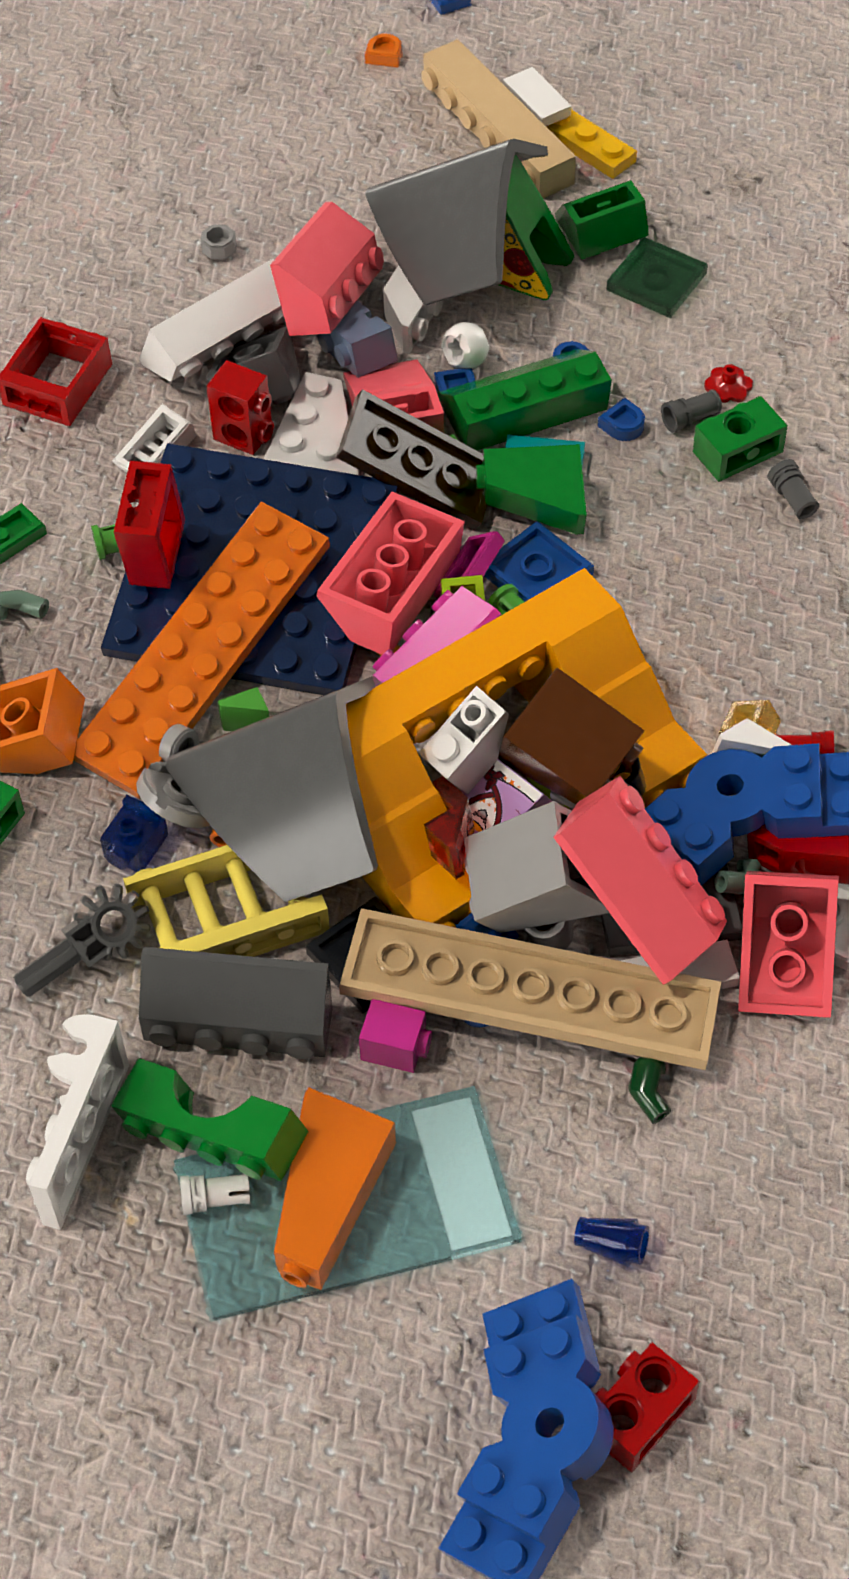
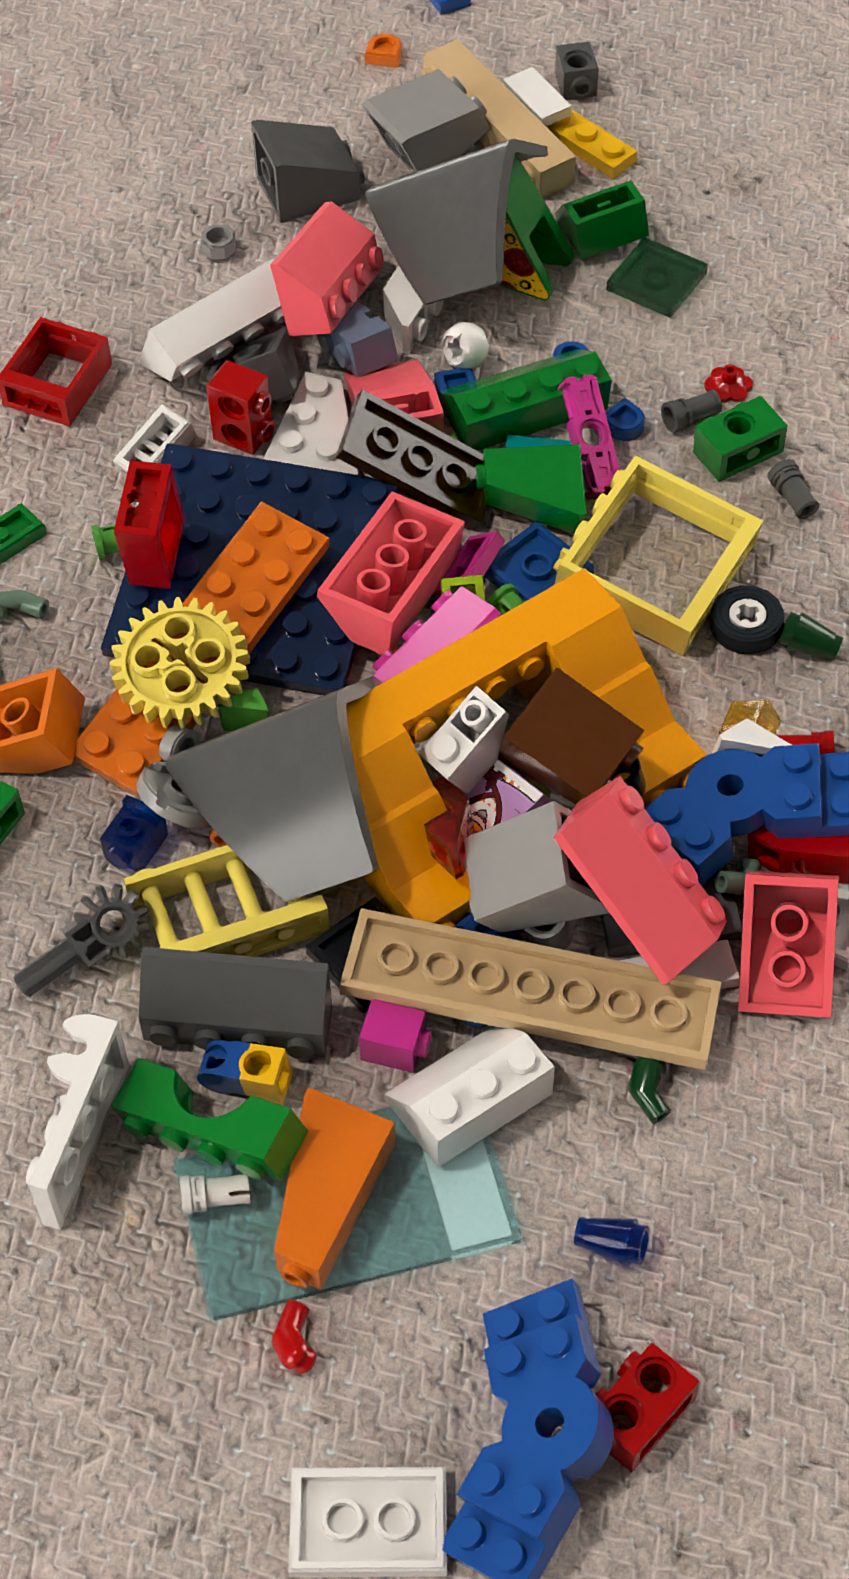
none -> light yellow gear [110,597,250,728]
none -> leg [197,1040,293,1106]
none -> dark grey slope [251,120,364,223]
none -> red arm [272,1300,317,1374]
none -> white tile [289,1467,447,1577]
none -> light grey slope [362,69,490,172]
none -> white slope [384,1026,555,1168]
none -> light yellow window [553,455,763,656]
none -> dark grey brick [555,41,598,100]
none -> dark pink piece [558,374,620,499]
none -> black bush [710,585,784,654]
none -> dark green cone [778,612,843,660]

